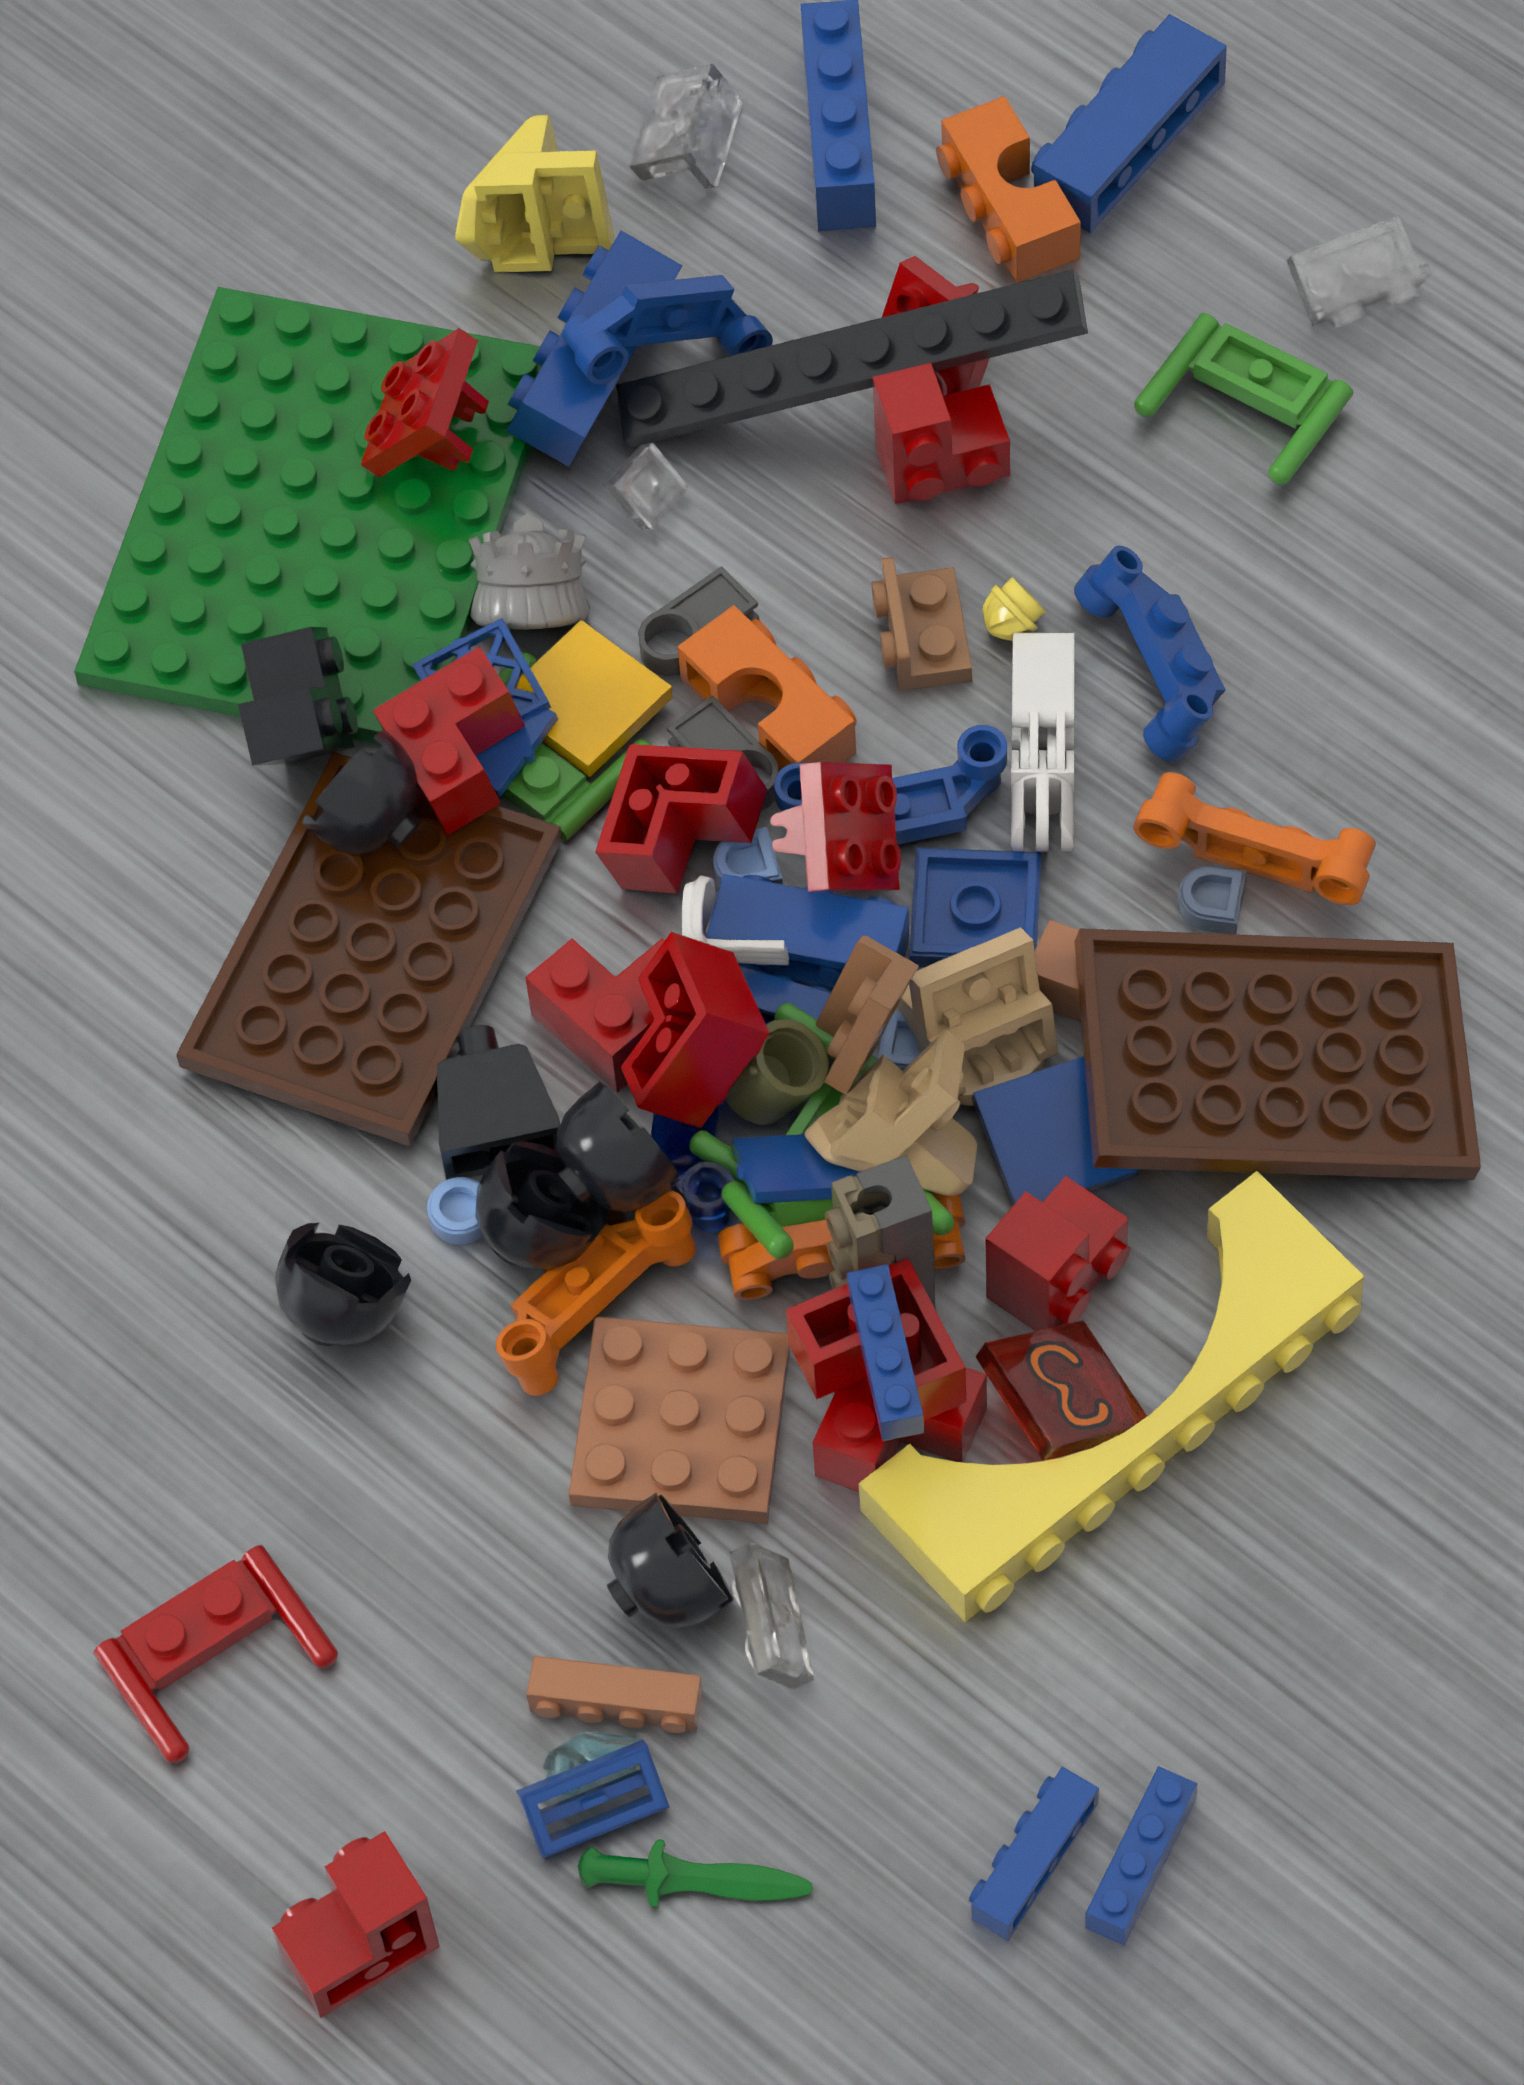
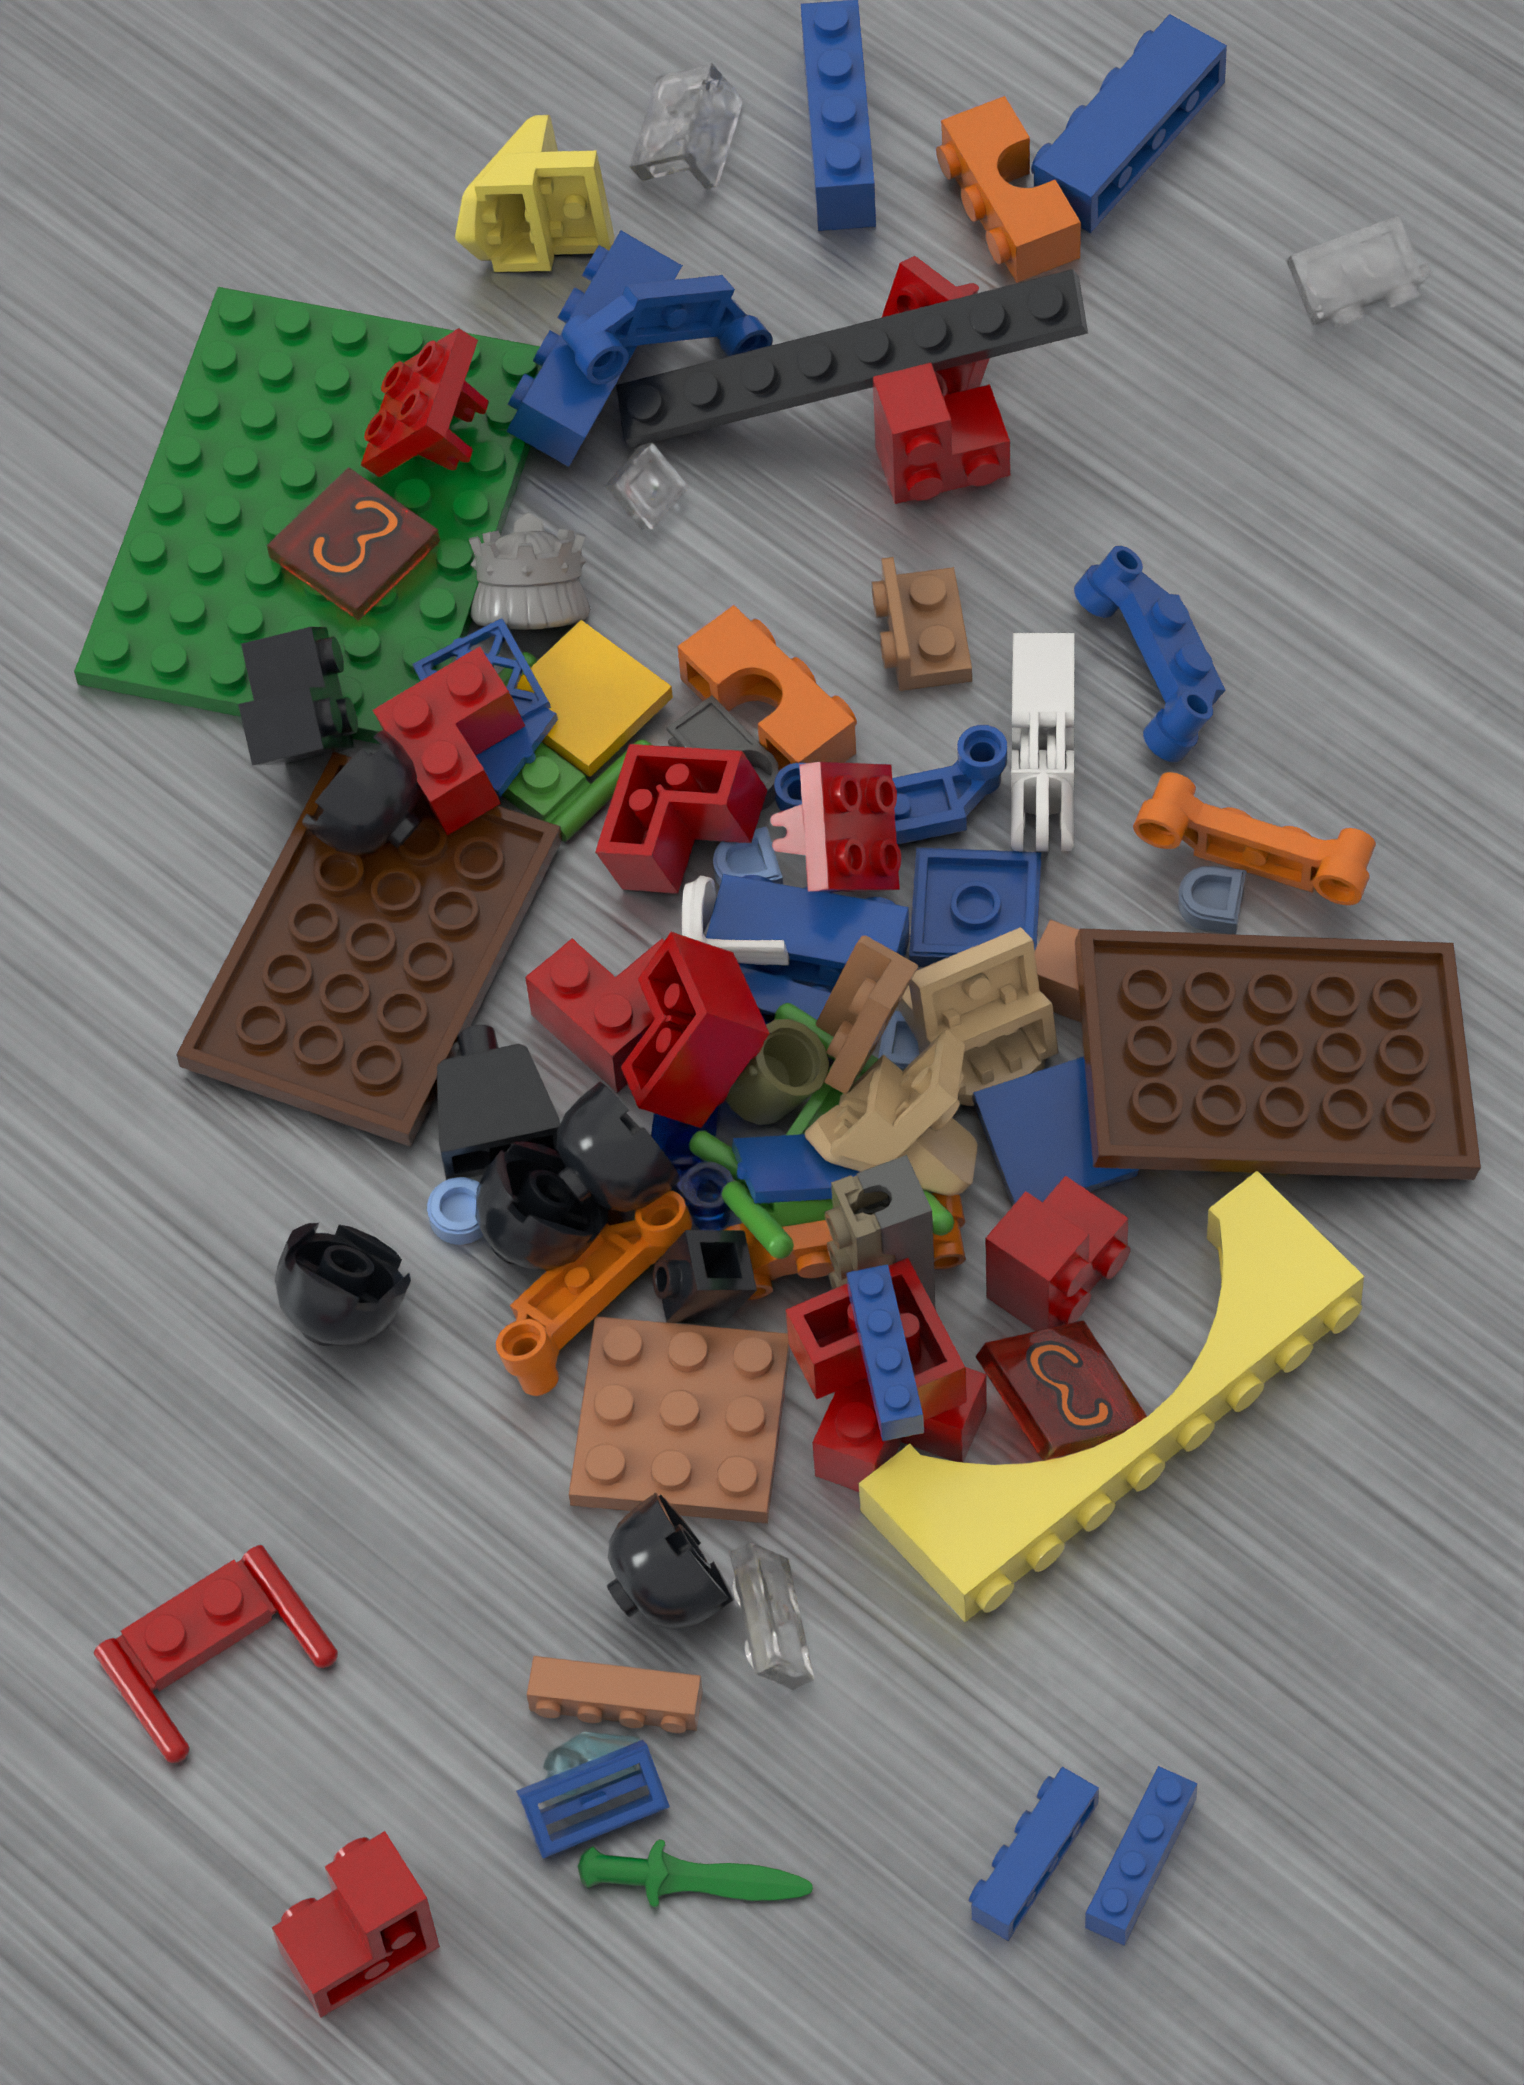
dark grey piece [638,566,759,676] -> none
light yellow plate [982,577,1047,641] -> none
bright green plate [1134,313,1353,485] -> none
none -> clear red tile [267,467,440,621]
none -> black brick [653,1230,757,1323]

